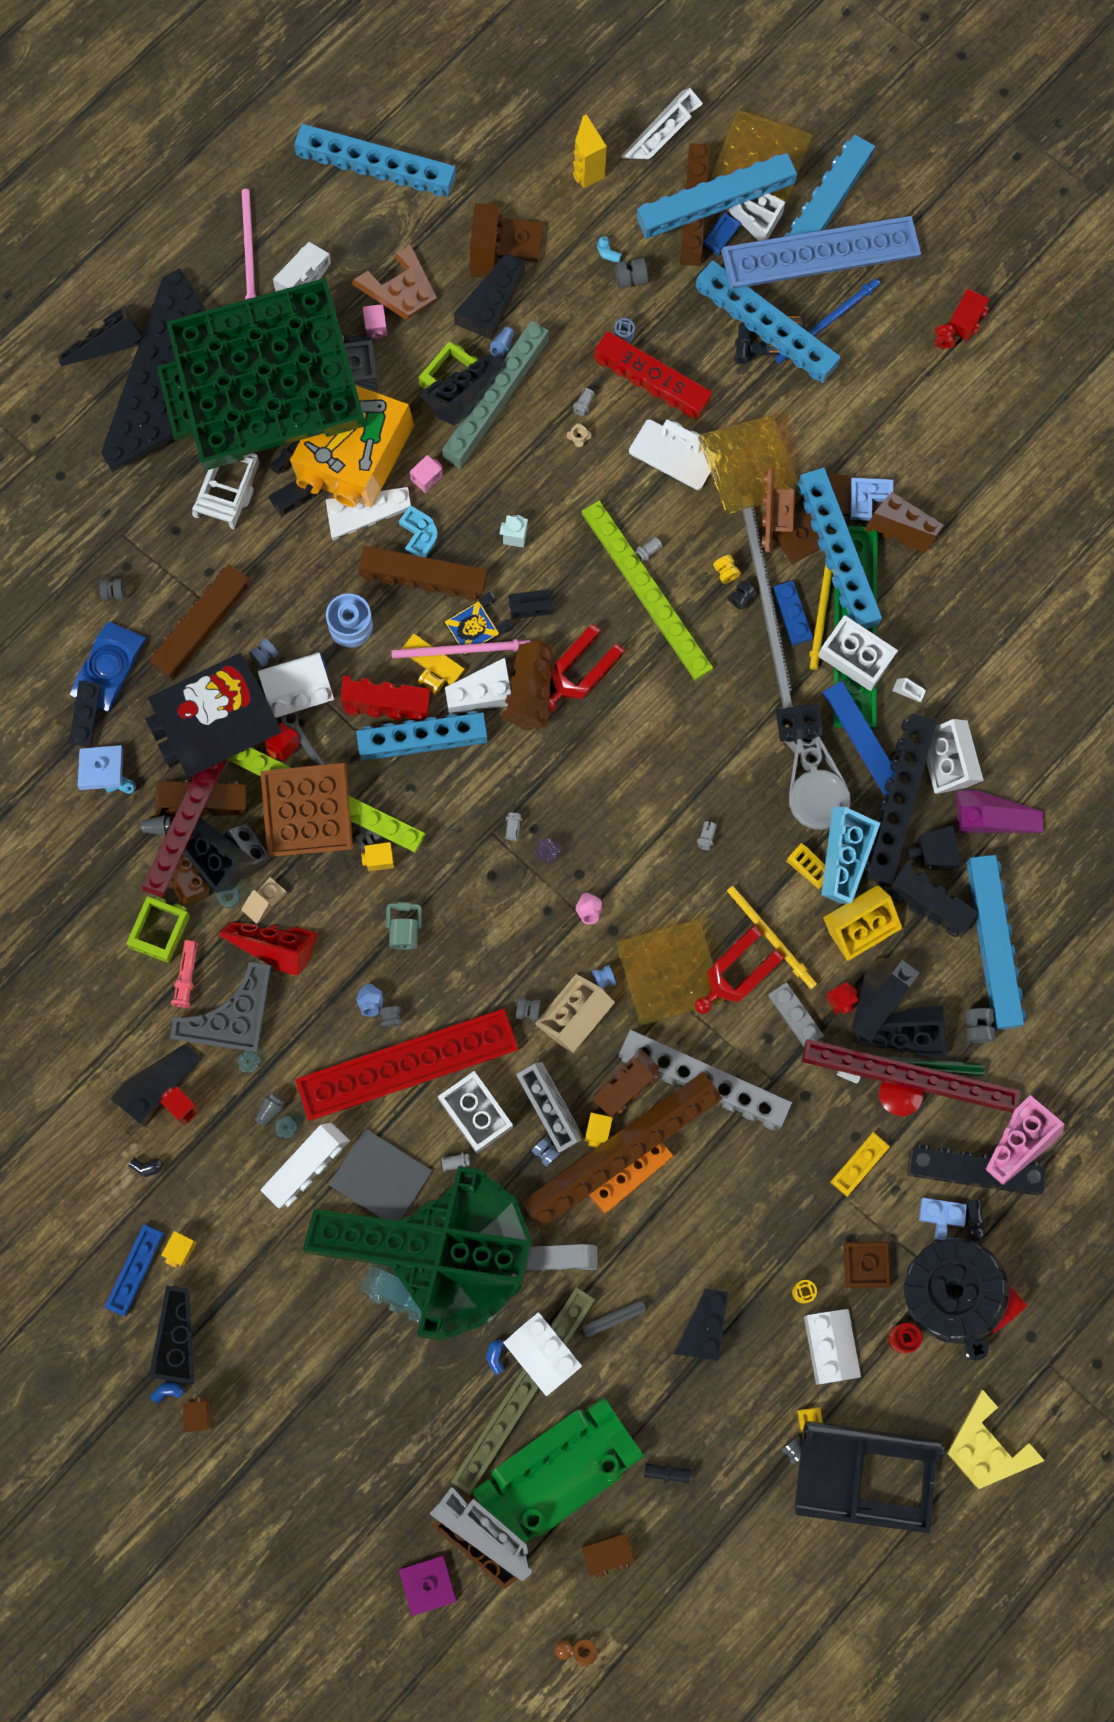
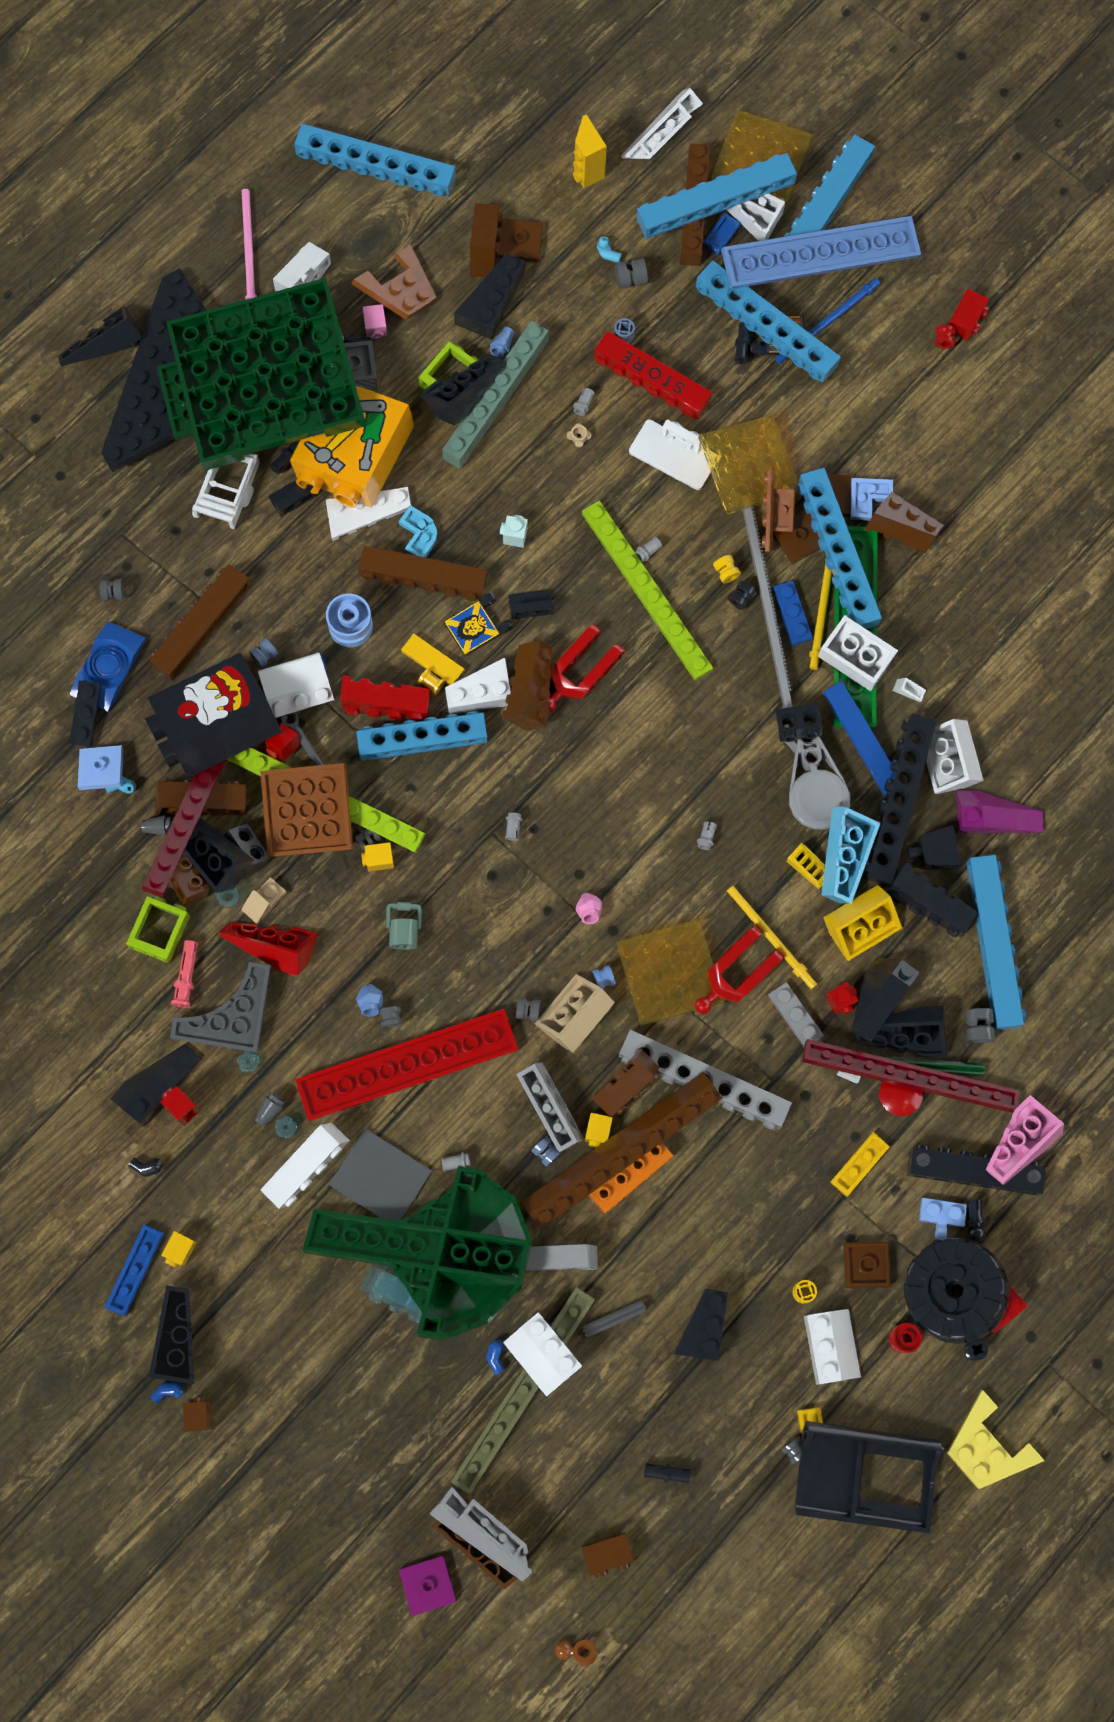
bright pink bar [391,639,530,659] -> none
bright pink brick [410,455,443,493] -> none
white brick [438,1071,513,1154] -> none
green panel [472,1397,644,1543] -> none
clear purple gear [534,837,562,864] -> none

